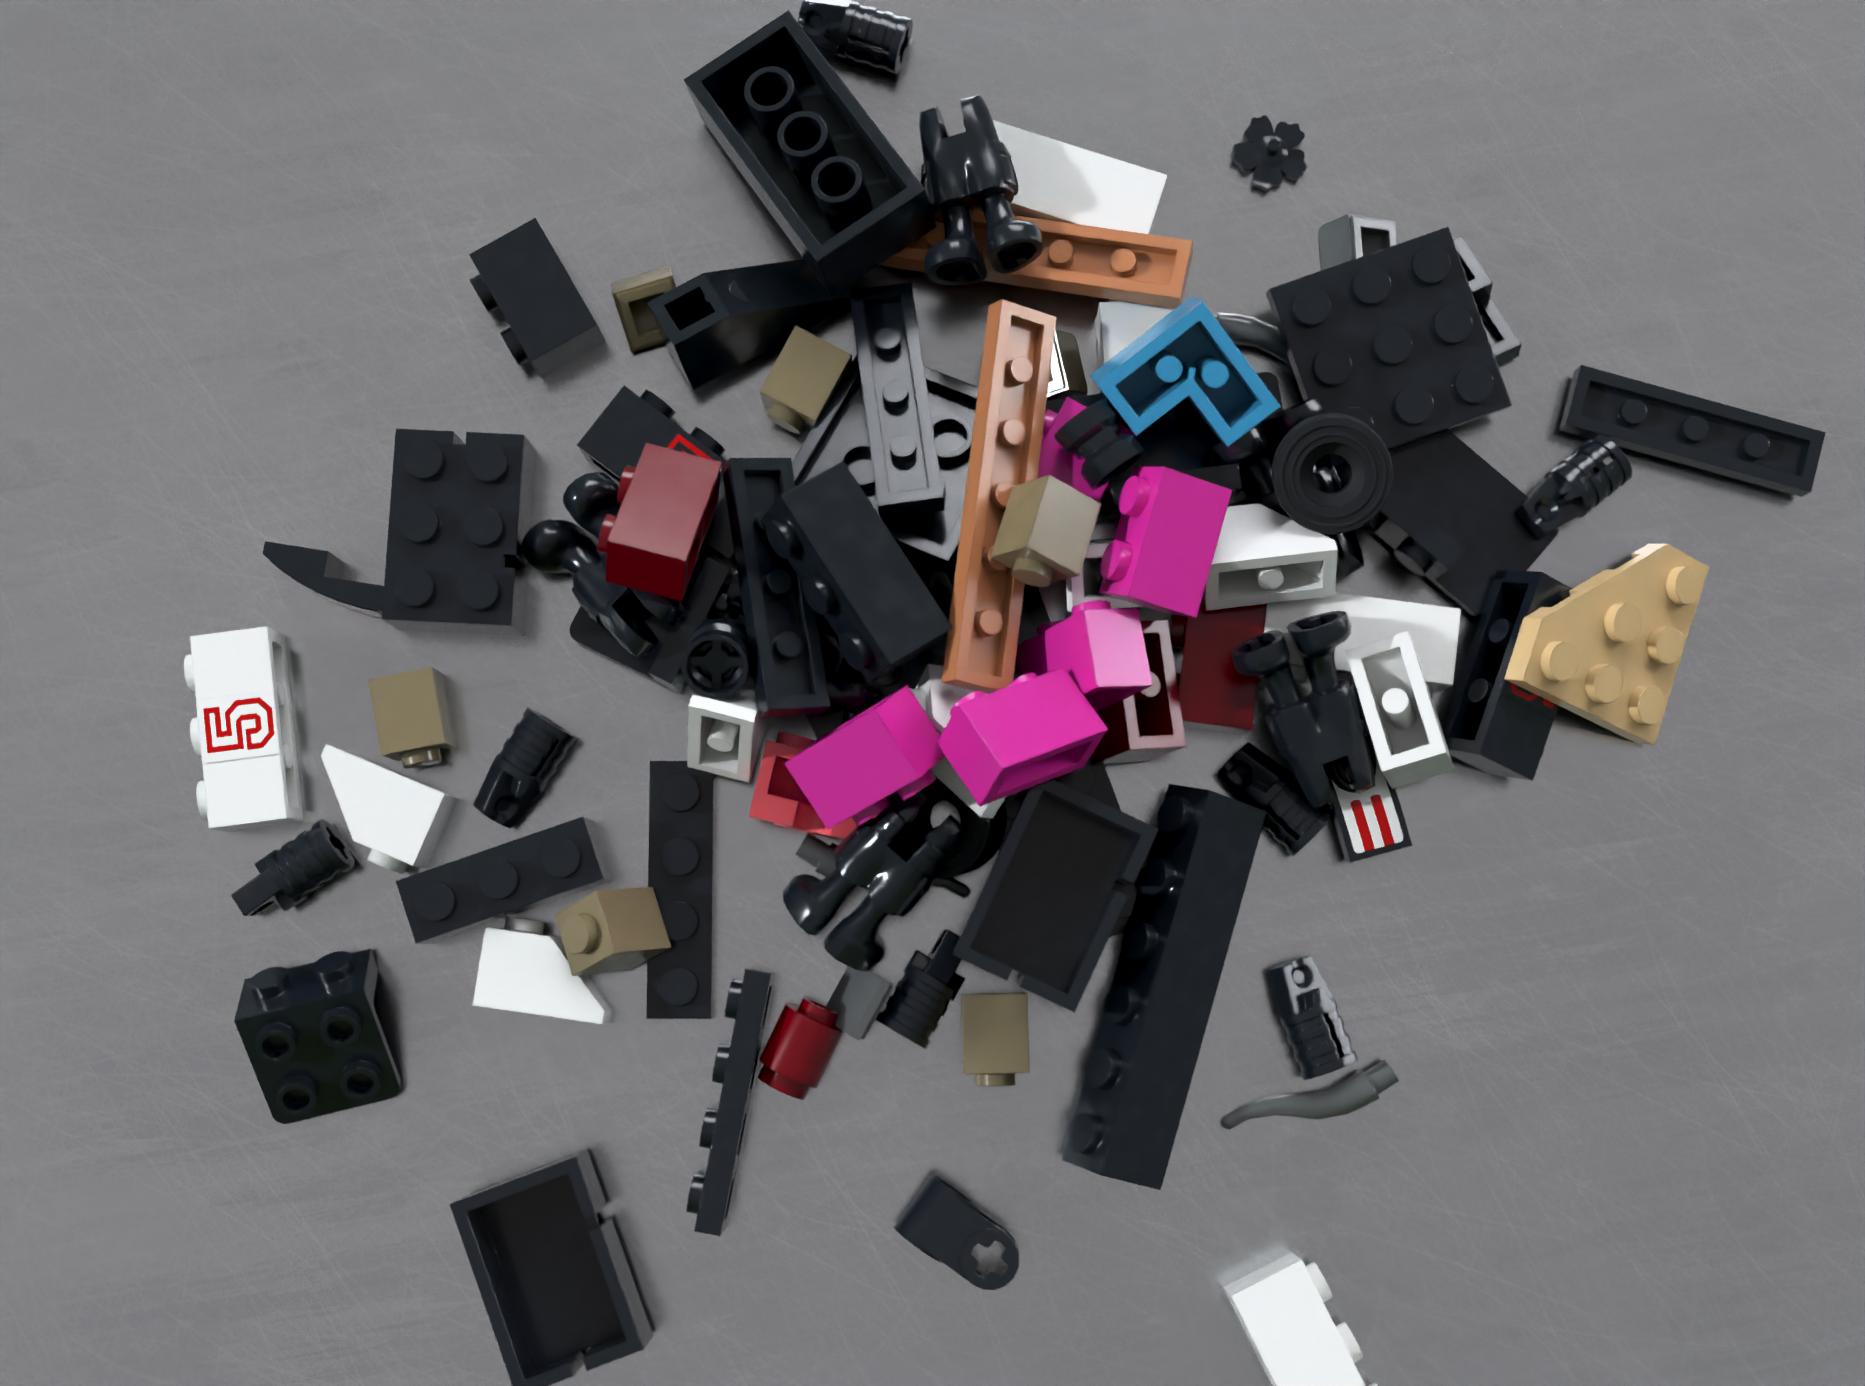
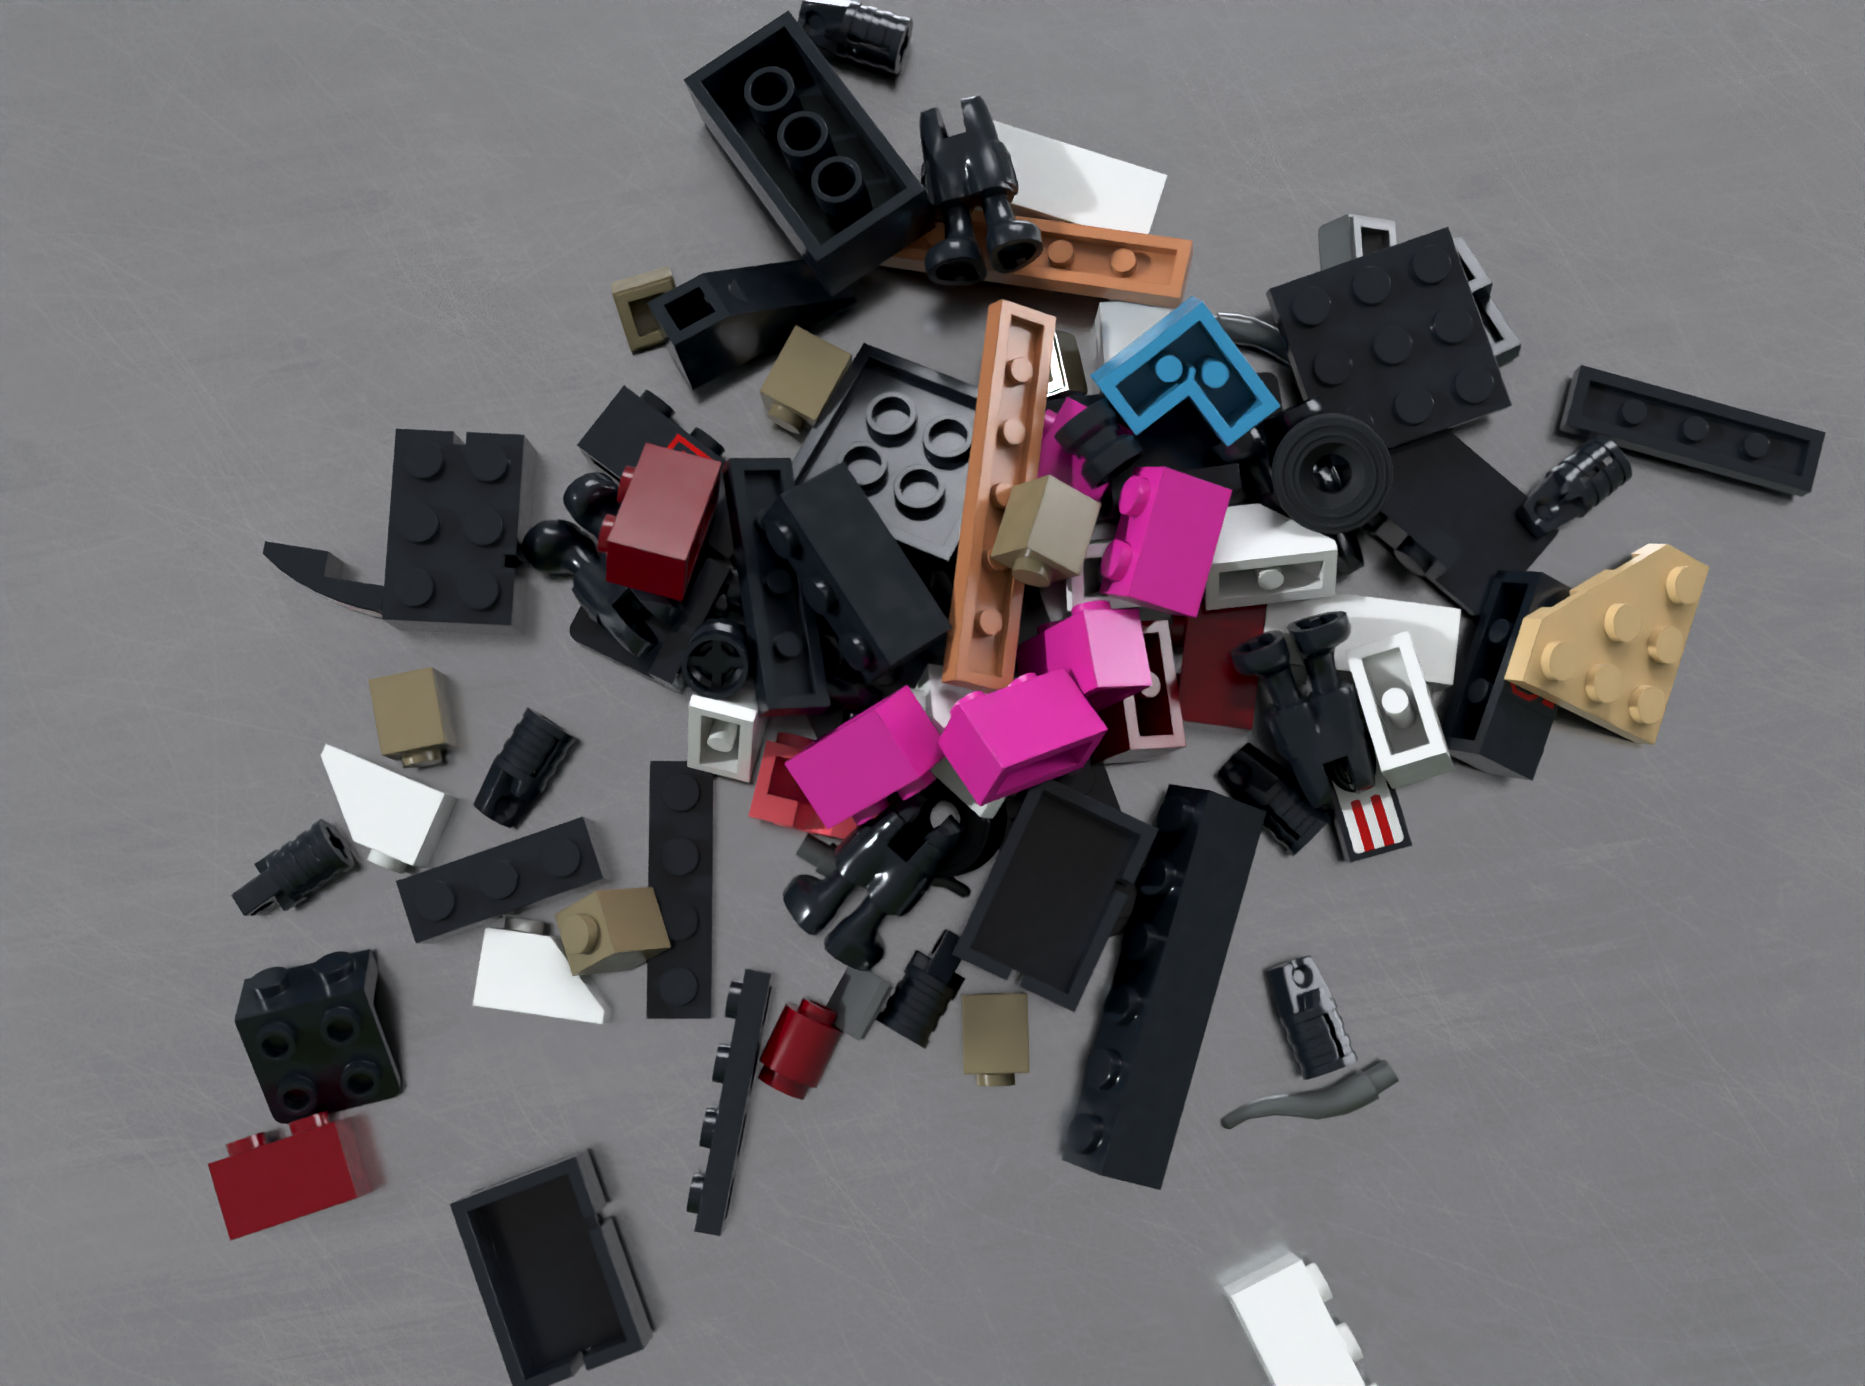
white brick [184,626,304,832] -> none
black brick [469,218,606,377] -> none
plate [849,282,945,519] -> none
black piece [894,1173,1019,1290] -> none
black plant [1232,115,1307,191] -> none
none -> dark red brick [208,1111,373,1241]

